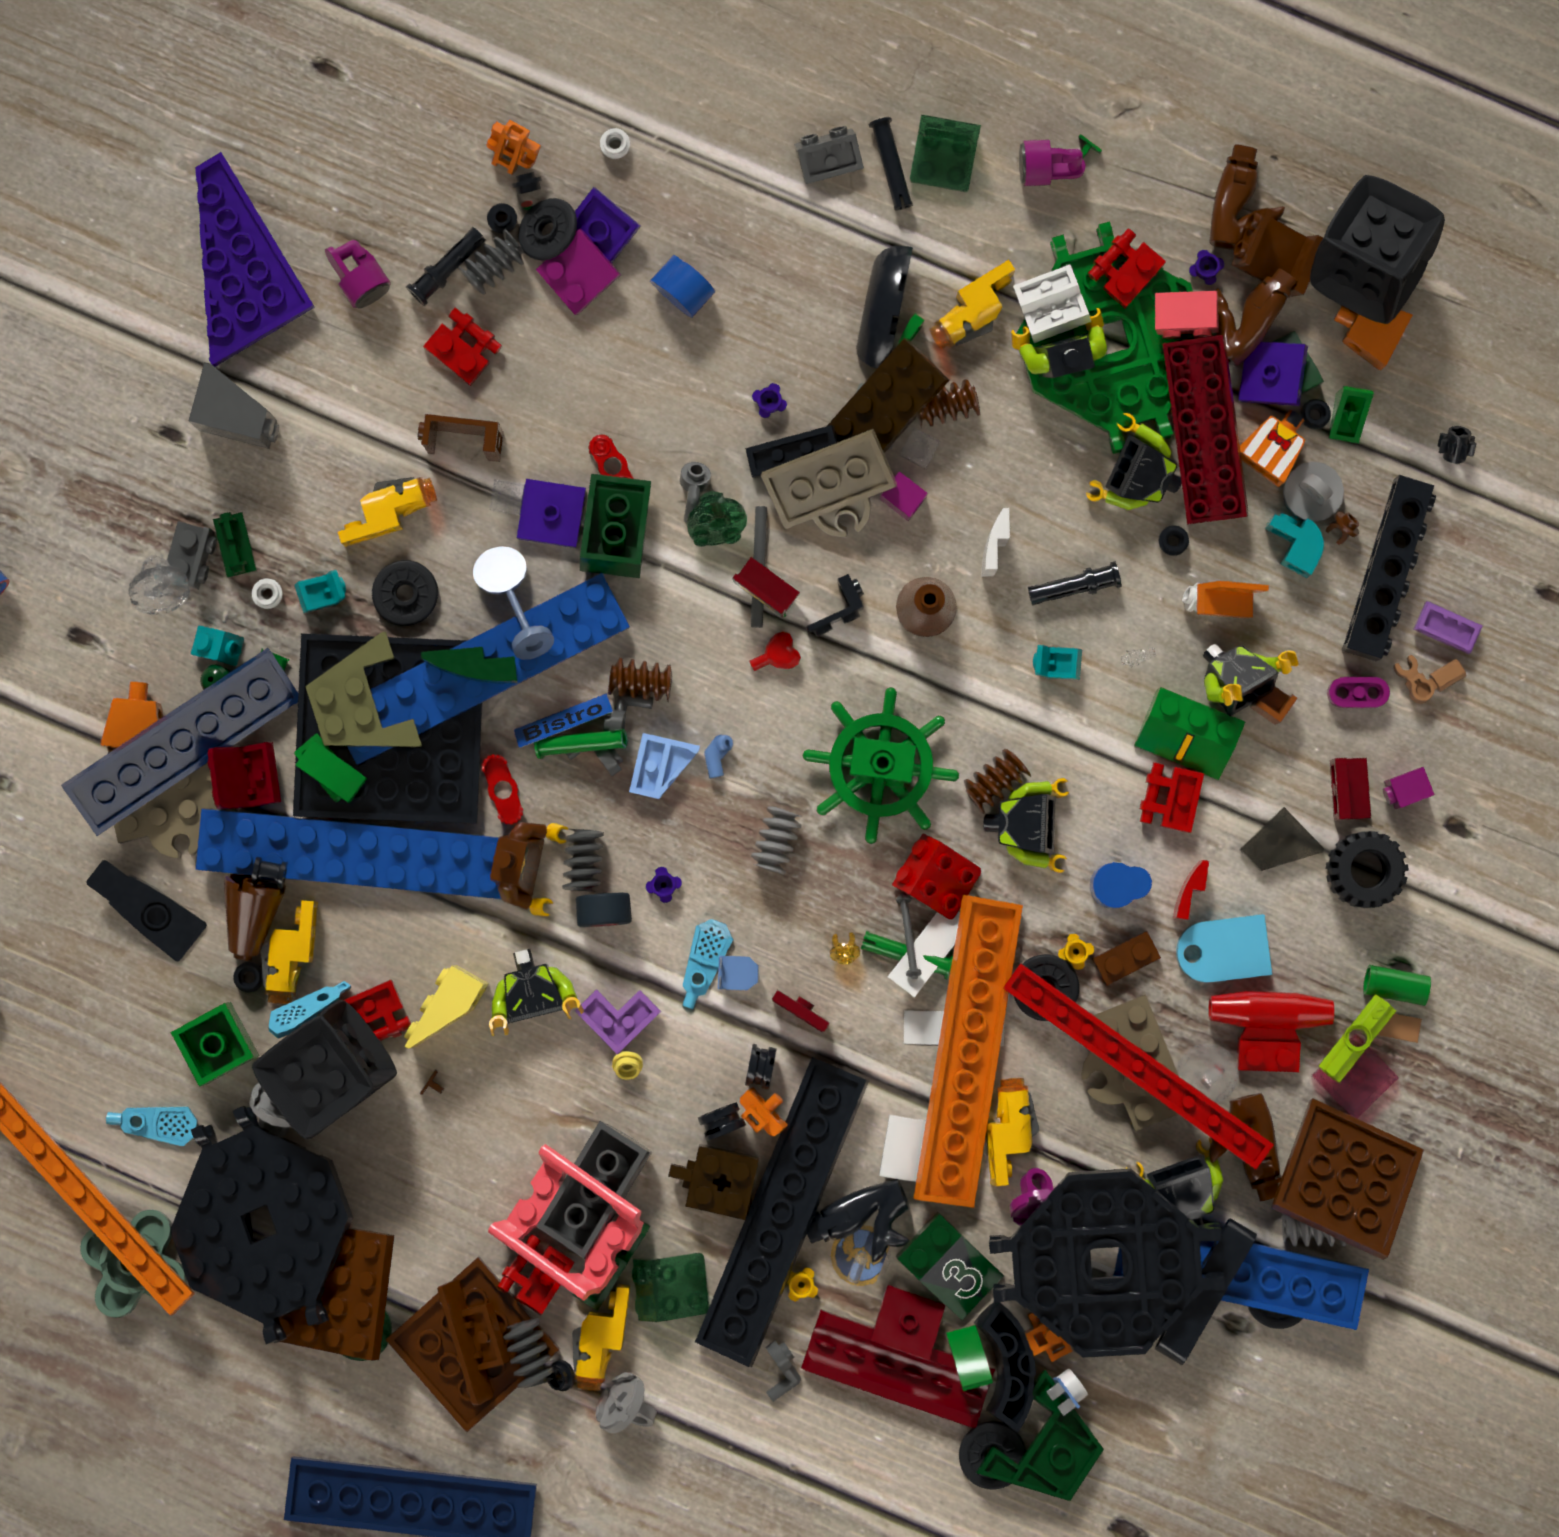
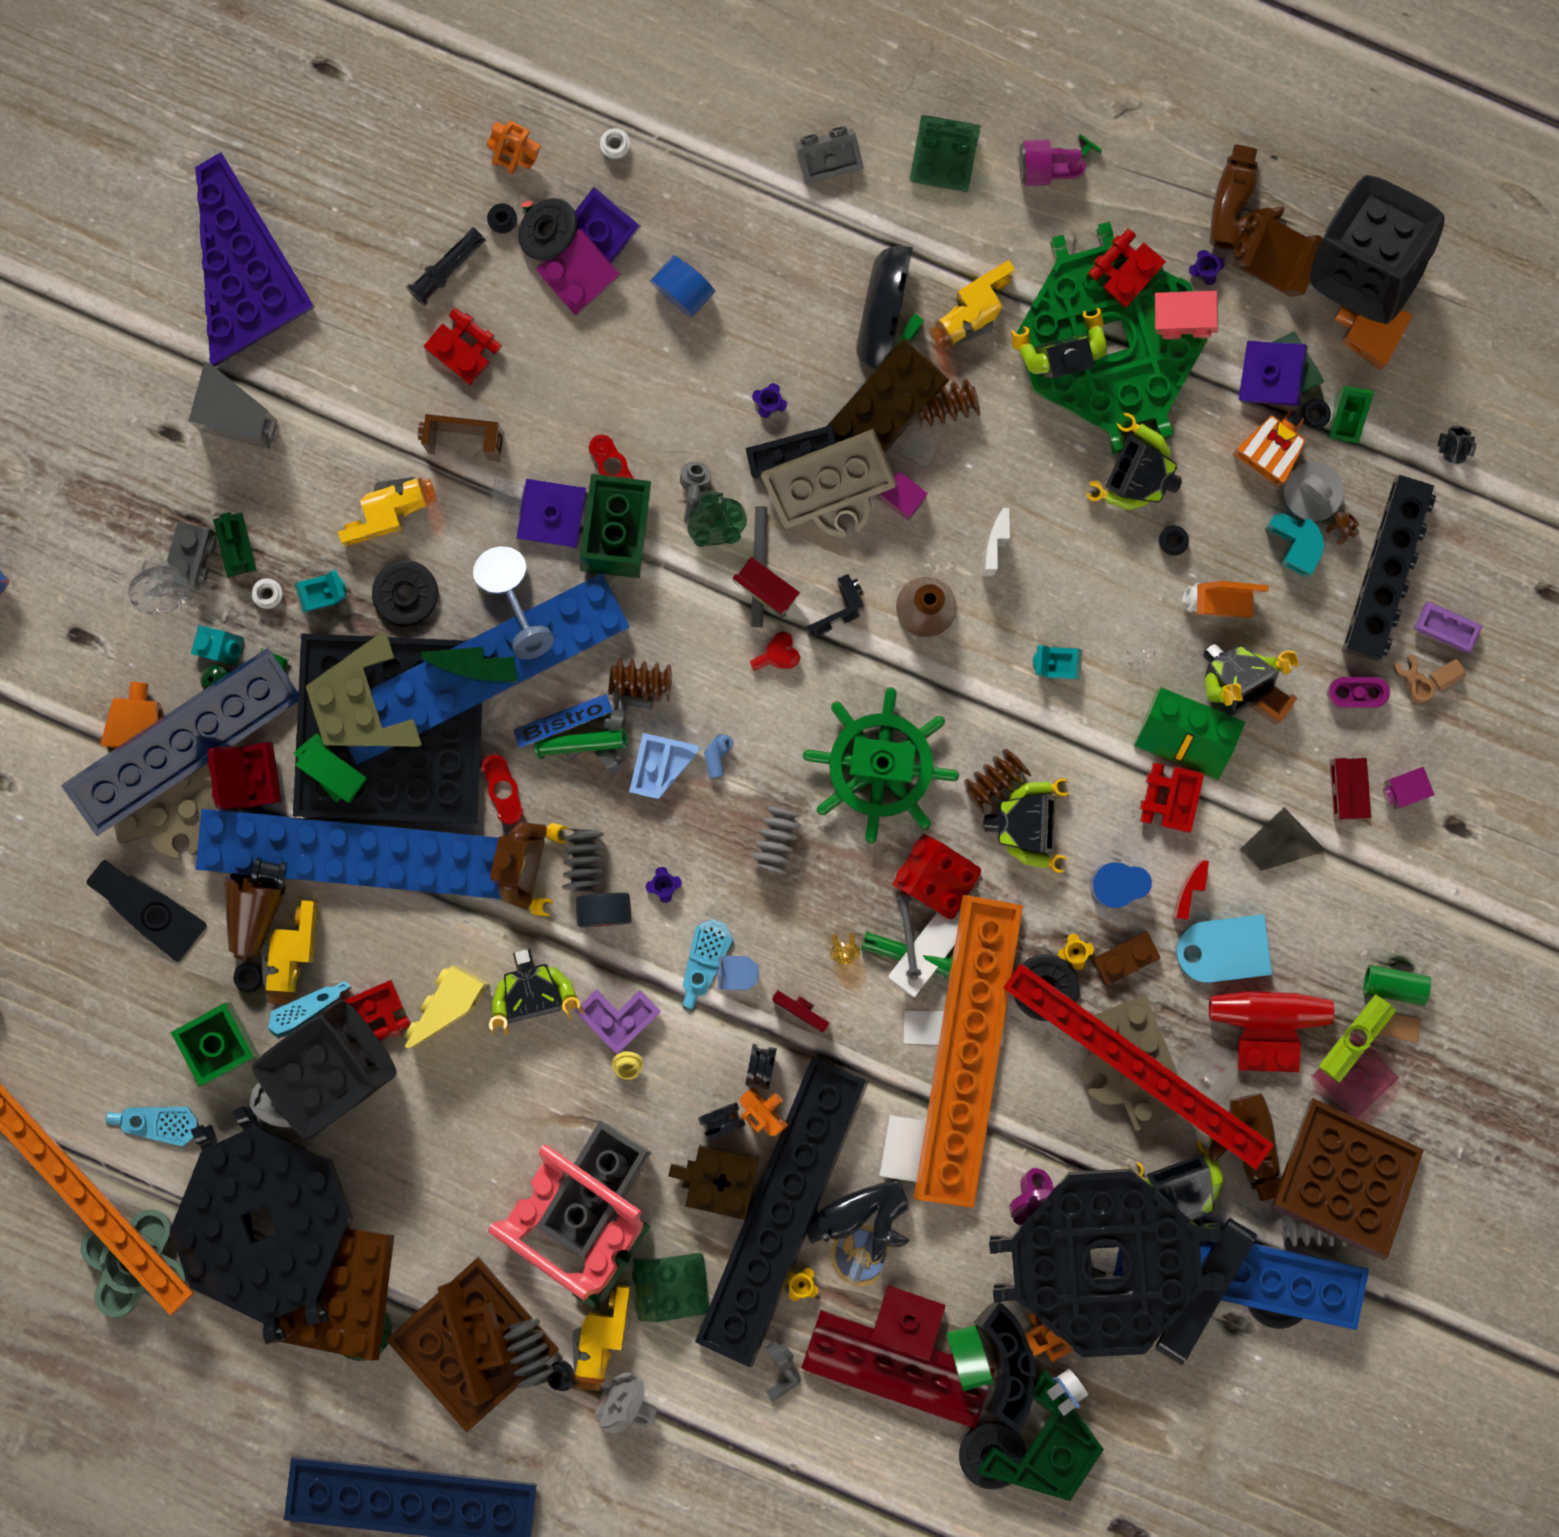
magenta piece [325,240,391,309] -> none
reddish brown piece [420,1069,445,1095] -> none
dark grey piece [458,229,524,295] -> none
red plate [497,1234,575,1315] -> none
black plate [512,172,542,195] -> none
black pin [868,117,913,211] -> none
dark green slope [896,1212,1004,1320] -> none
yellow plate [986,1078,1039,1186] -> none
white slope [1013,265,1092,343] -> none
black pin [1028,561,1122,606] -> none
dark red plate [1163,335,1248,525] -> none
reddish brown piece [1215,268,1297,367] -> none
black tyre [1325,831,1409,908] -> none

